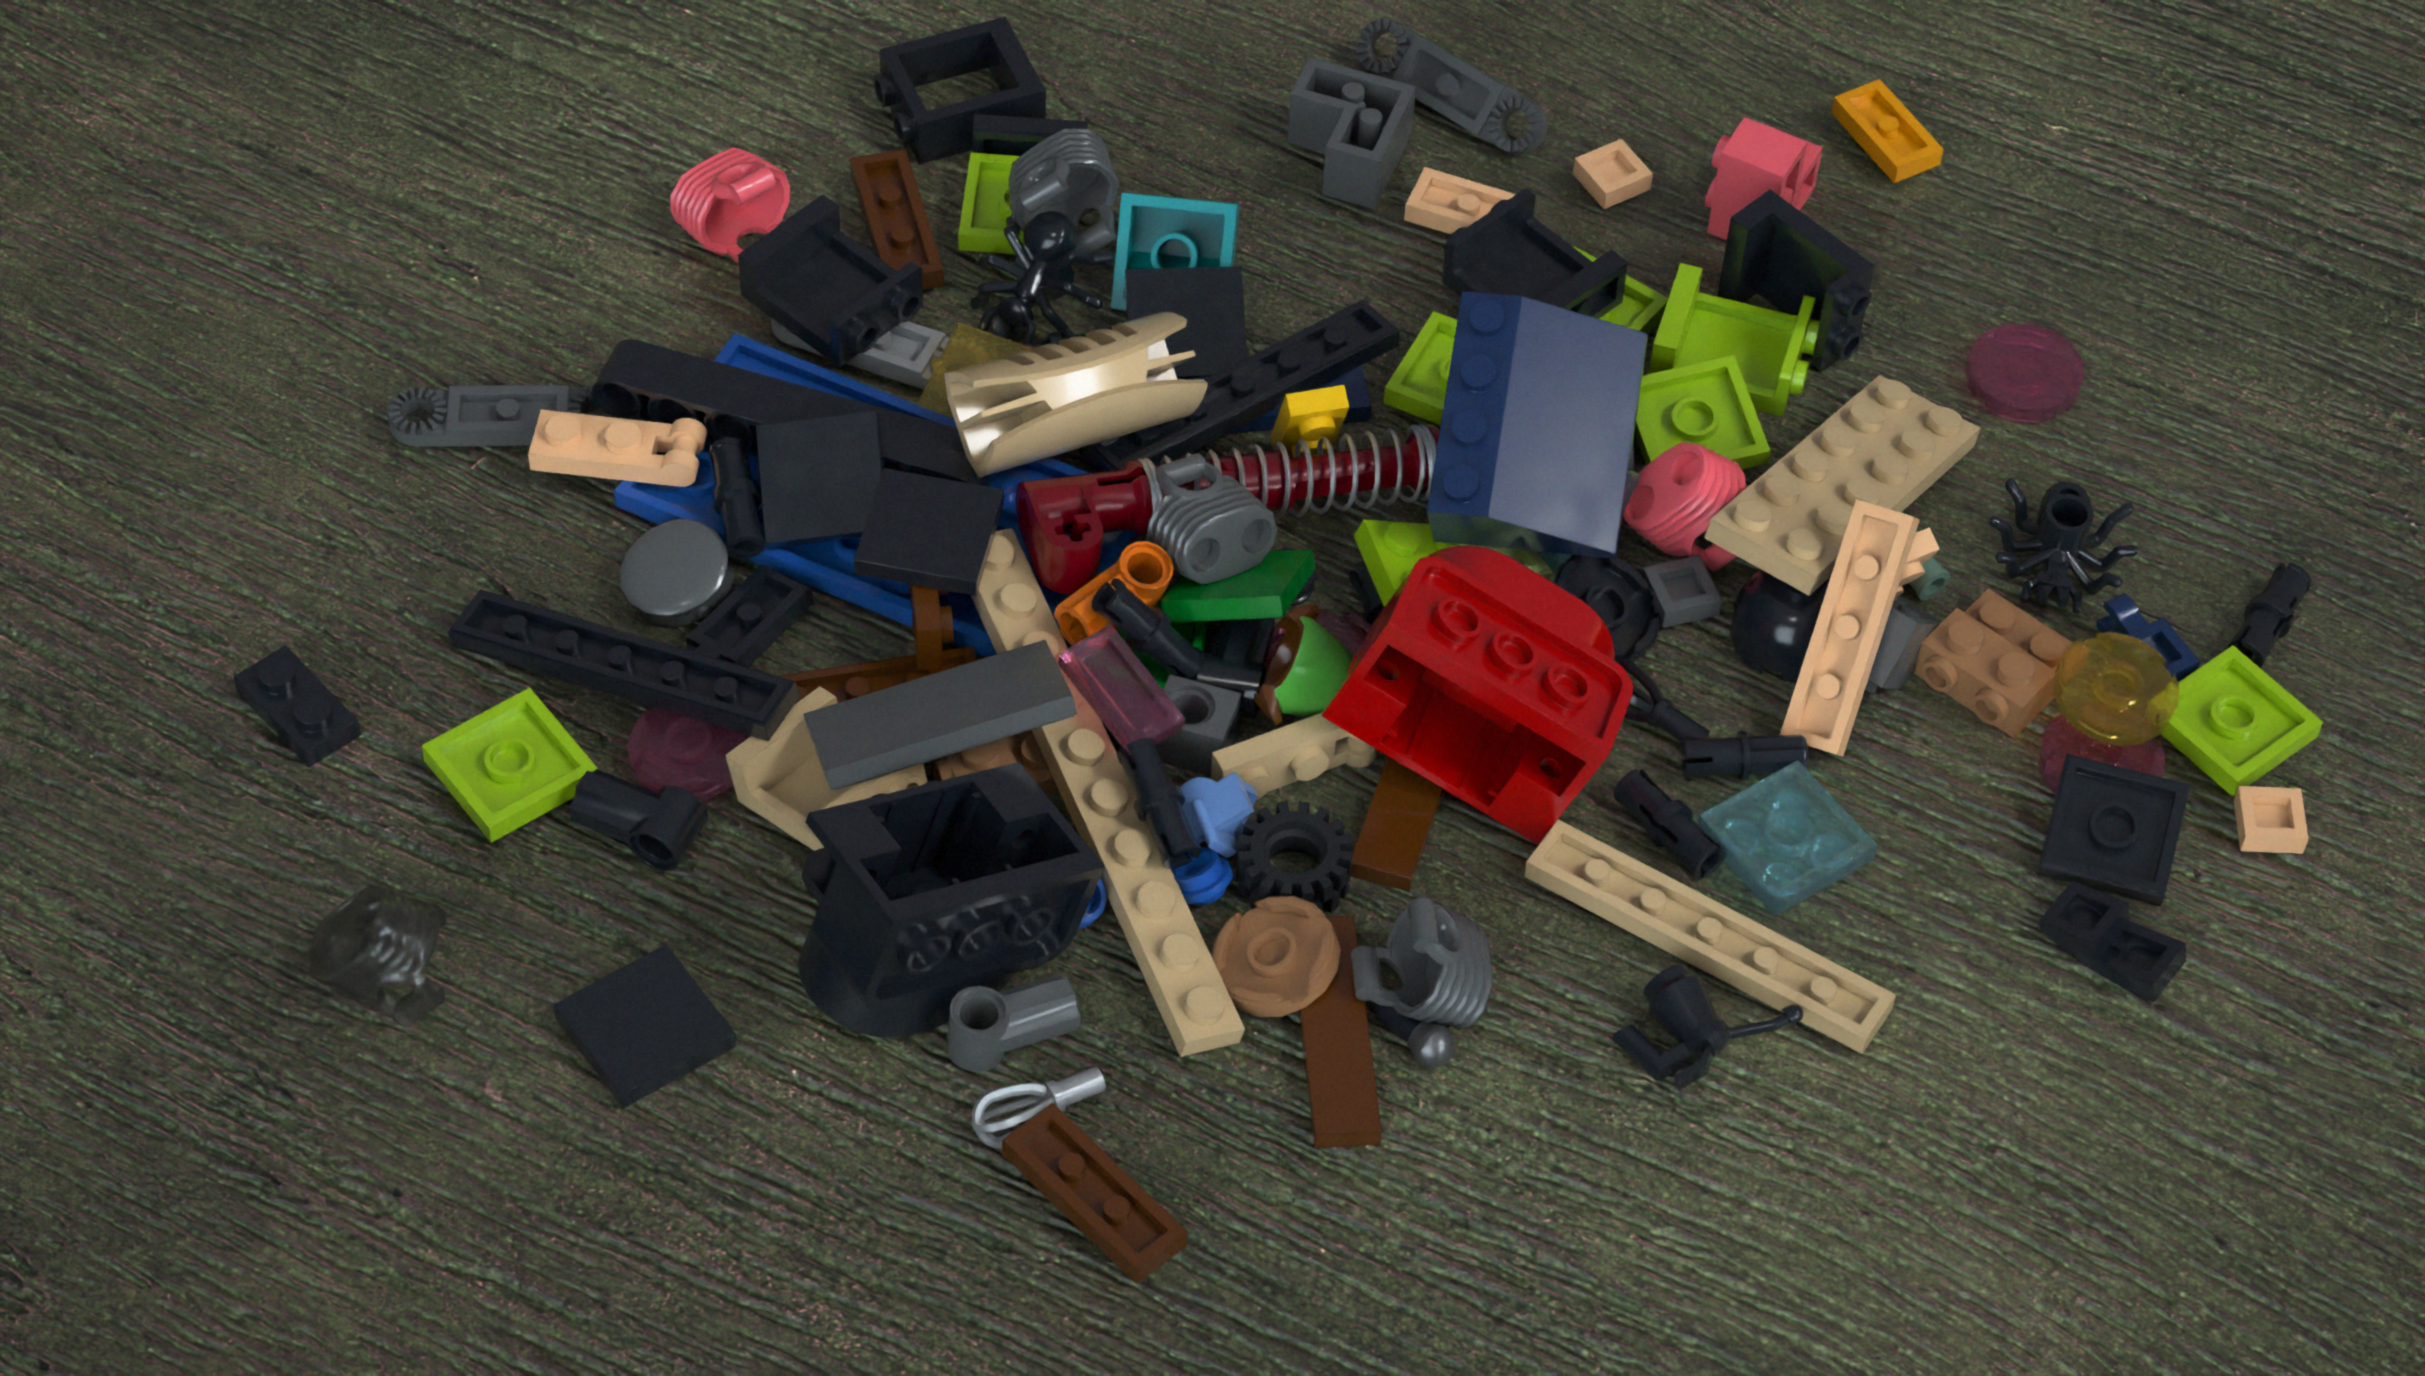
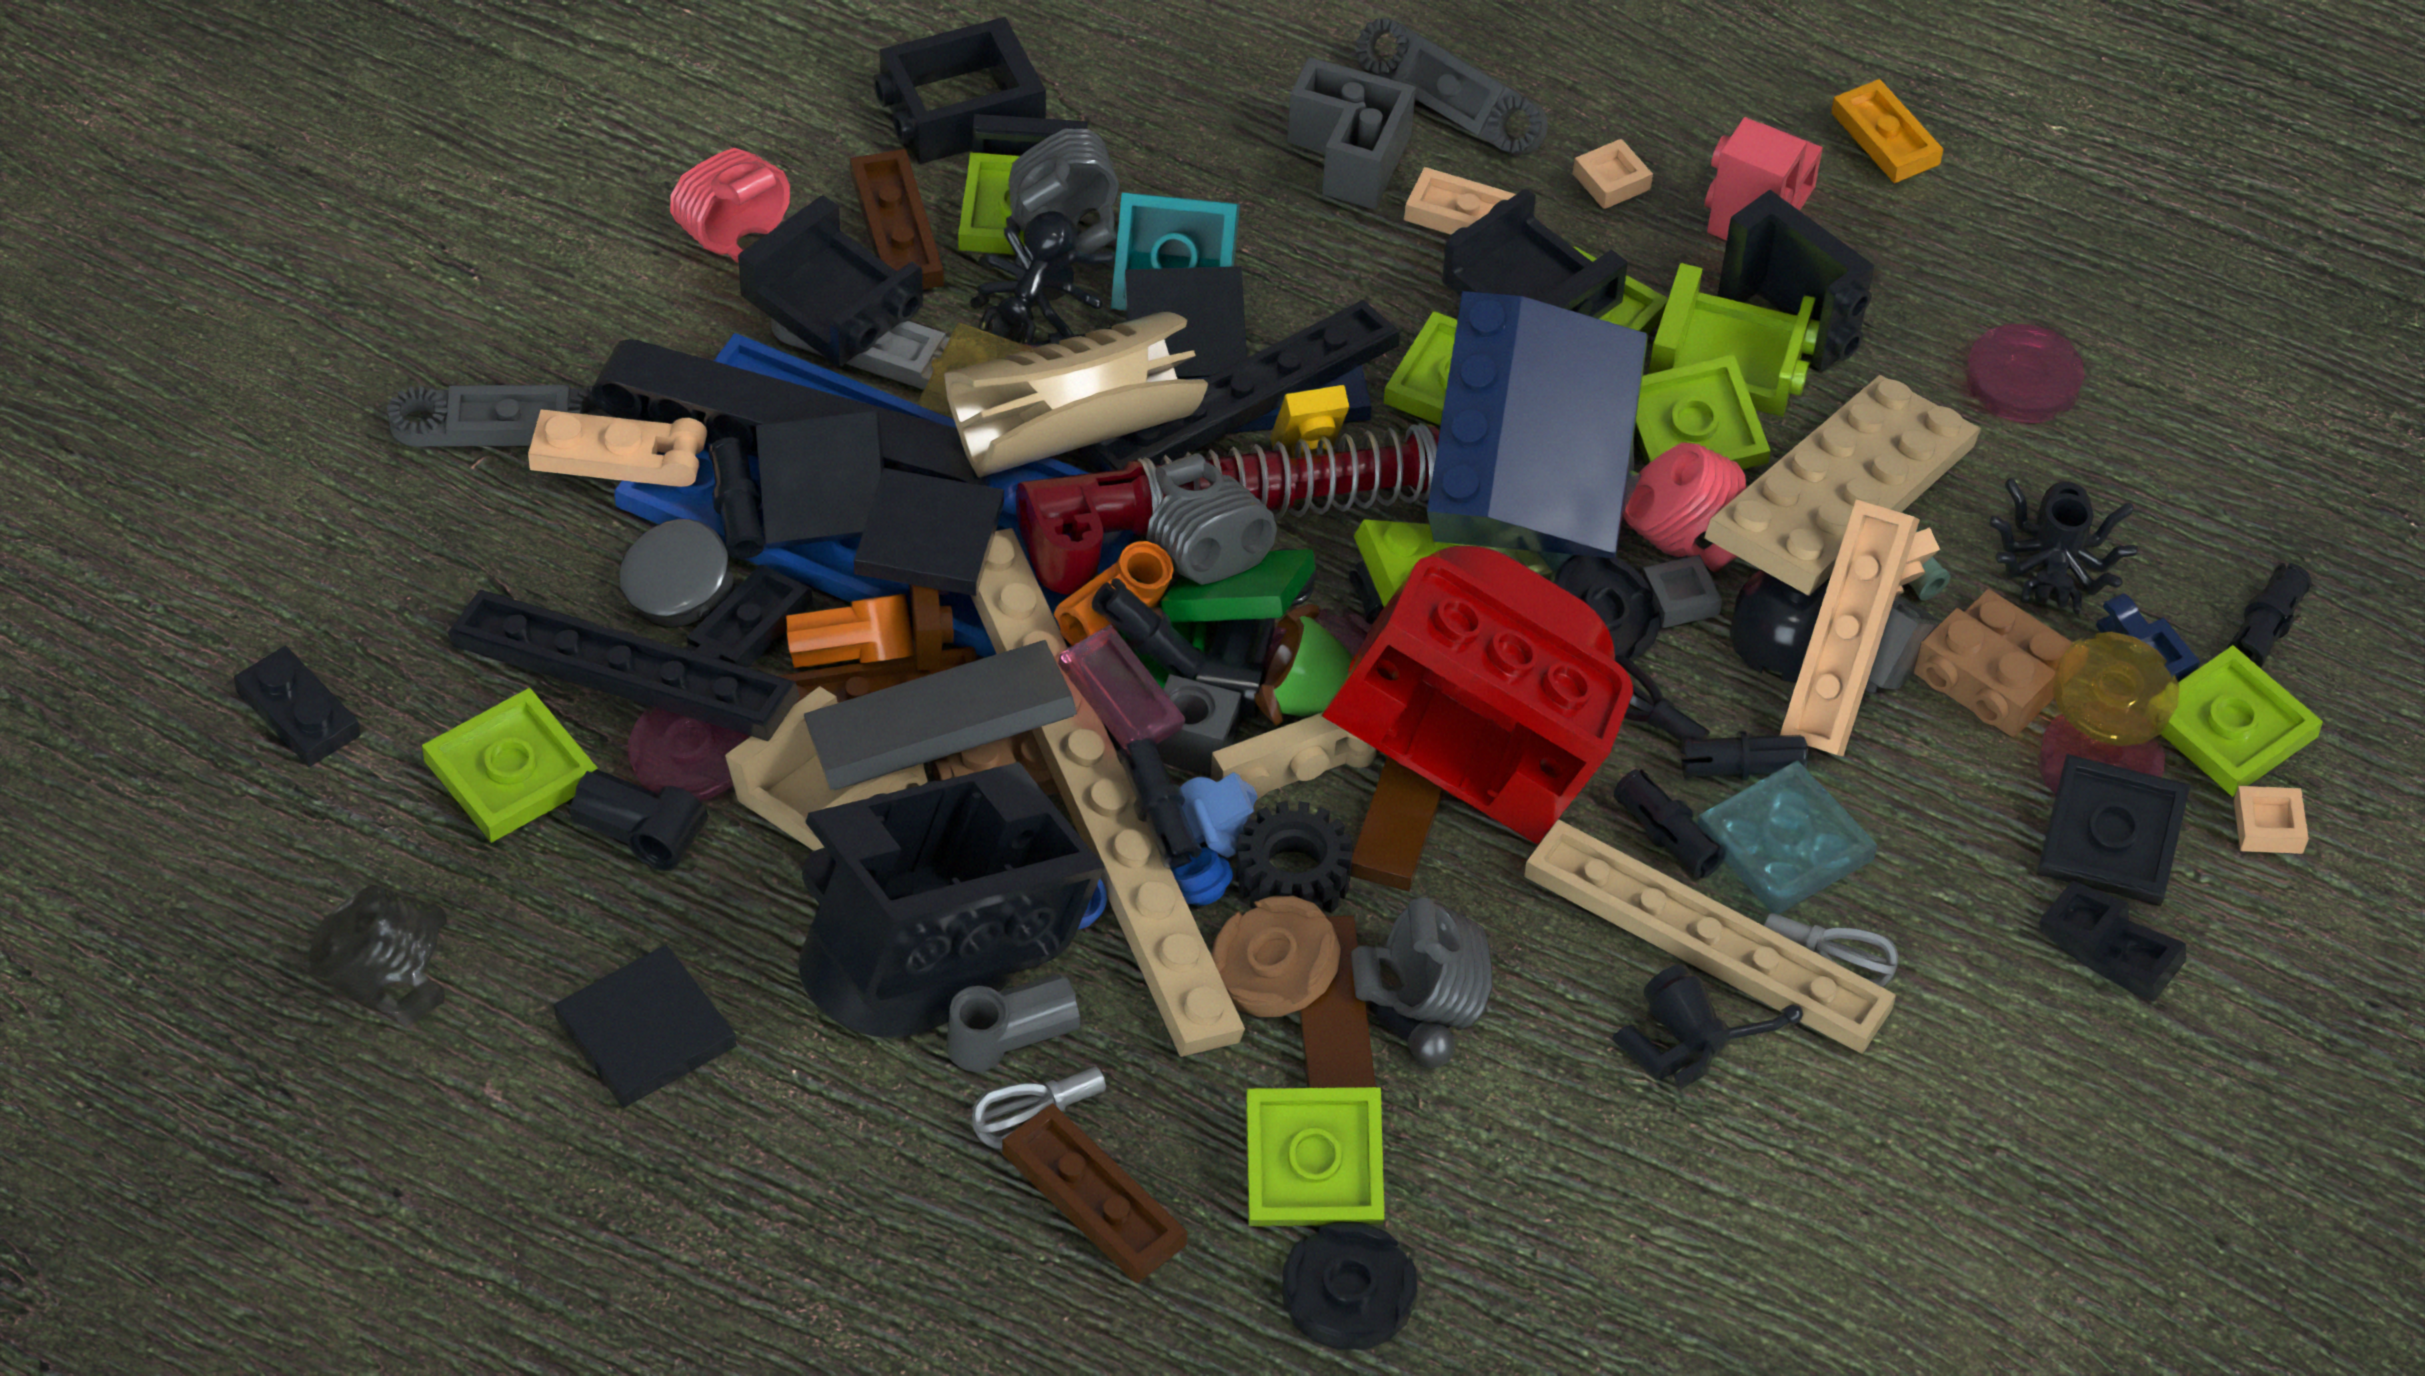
none -> orange piece [786,594,915,668]
none -> lime plate [1246,1087,1385,1226]
none -> black tile [1282,1222,1417,1350]
none -> light grey piece [1764,912,1898,987]

